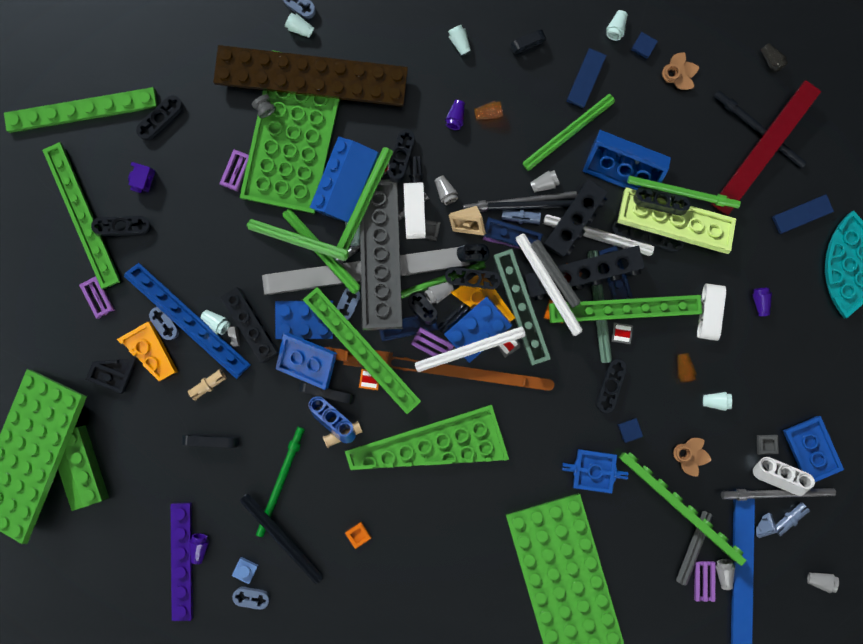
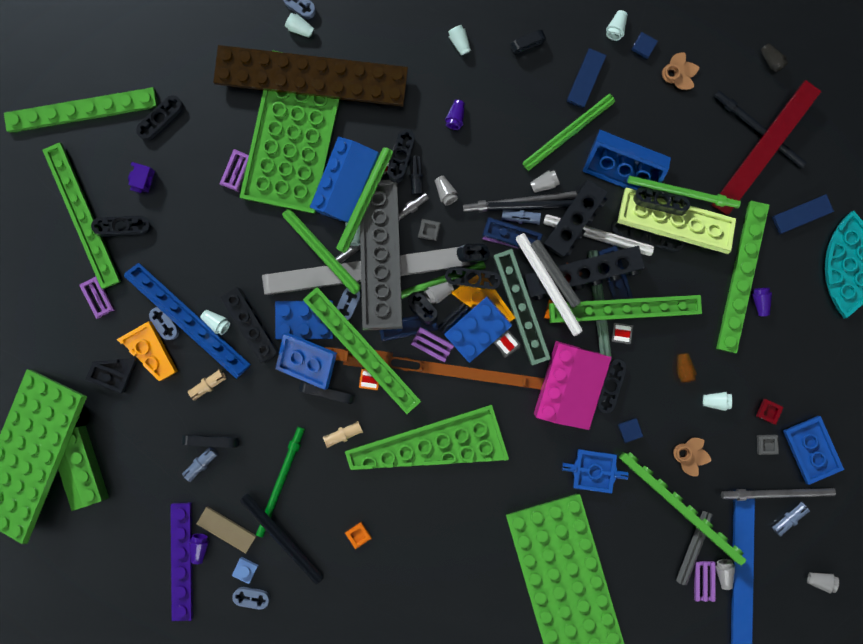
light grey tile [227,327,240,347] -> none
bright green axle [247,219,349,261] -> none
dark grey wheel [252,94,276,118] -> none
blue beam [308,396,356,443] -> none
white beam [404,182,425,239] -> none
white axle [415,327,526,372] -> none
tan slope [449,206,486,235] -> none
clear orange cone [474,100,503,120] -> none
white beam [697,283,726,341] -> none
white beam [753,457,815,496] -> none
sand blue tile [756,512,777,538] -> none
none -> sand blue pin [182,447,218,482]
none -> dark tan tile [196,506,256,554]
none -> dark pink slope [534,341,612,430]
none -> bright green plate [716,201,769,353]
none -> dark red plate [756,399,784,425]

